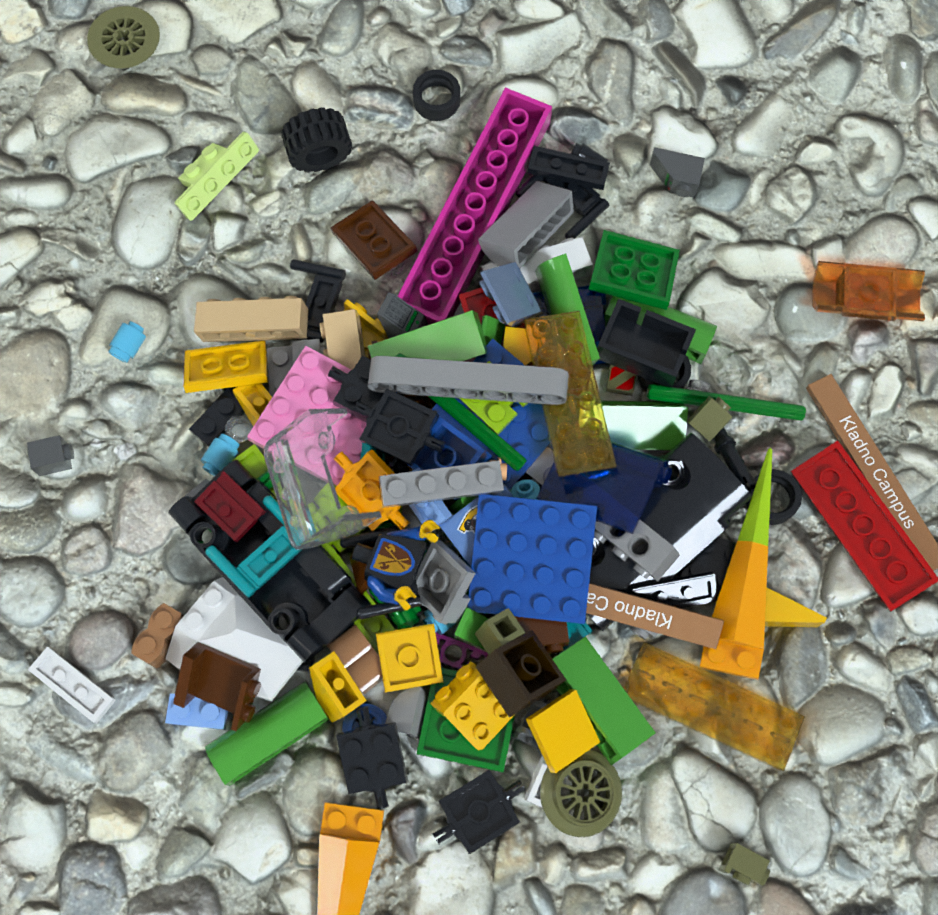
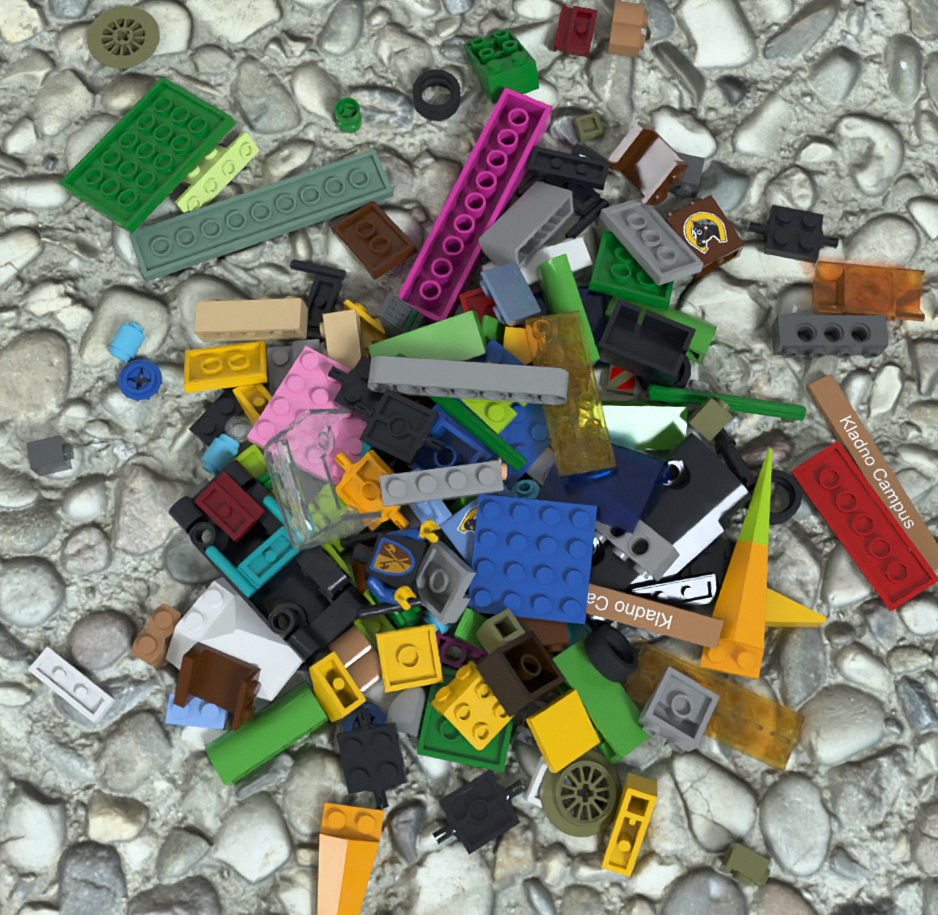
black tyre [281,108,352,172] -> none
none -> green plate [59,77,236,234]
none -> blue gear [118,359,163,402]
none -> sand green plate [129,149,393,282]
none -> green wheel [334,97,362,133]
none -> green slope [463,29,540,104]
none -> dark red plate [553,4,598,58]
none -> olive tile [572,112,605,144]
none -> black tyre [584,624,639,683]
none -> light grey plate [599,197,704,286]
none -> yellow slope [601,772,657,877]
none -> panel [606,122,689,206]
none -> medium nougat brick [607,0,649,57]
none -> light grey plate [637,666,720,753]
none -> reddish brown panel [665,195,744,279]
none -> black plate [748,205,839,263]
none -> dark grey brick [772,315,888,358]

